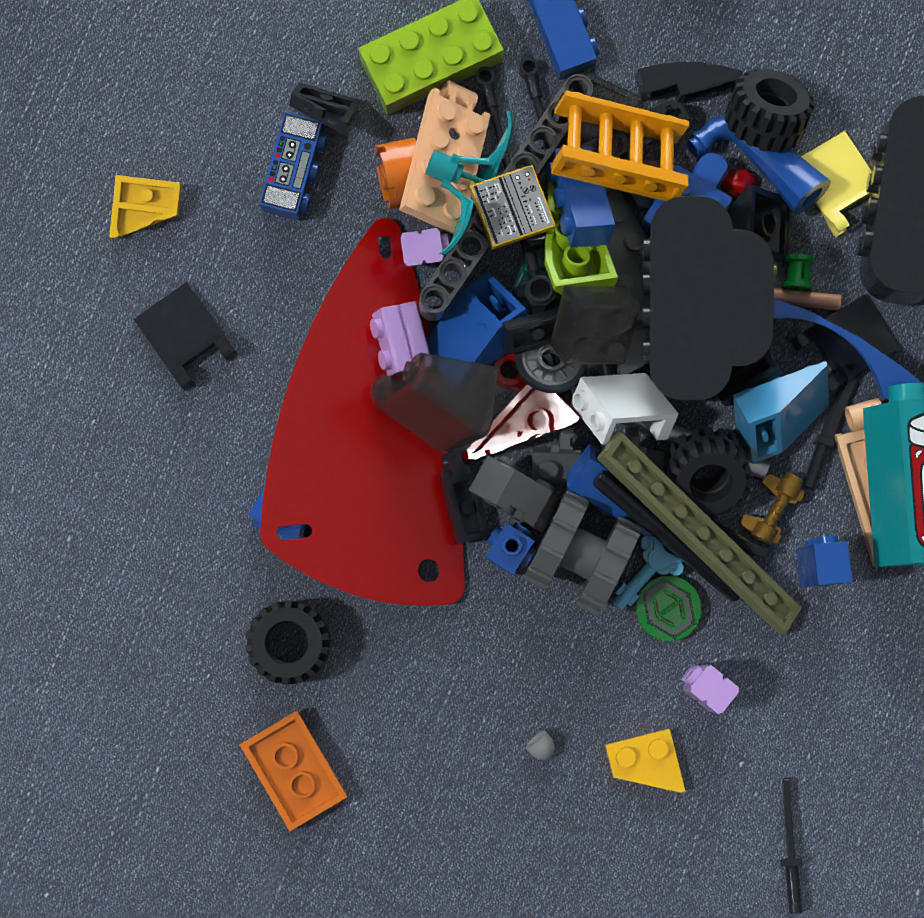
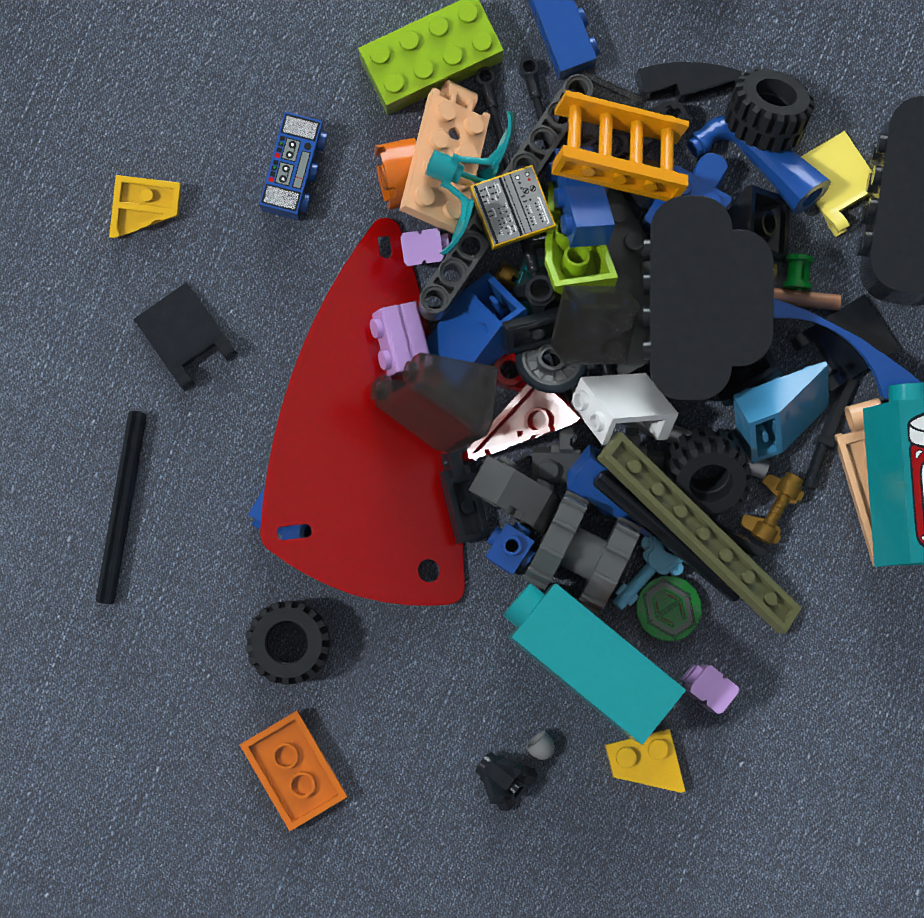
black wing [289,83,361,134] -> none
red piece [721,168,757,202] -> none
black sword [781,778,802,914] -> none
blue brick [796,536,852,588] -> none
none -> black axle [96,410,147,605]
none -> black rock [475,752,537,811]
none -> pearl gold hinge [494,261,520,290]
none -> teal brick [502,583,686,745]

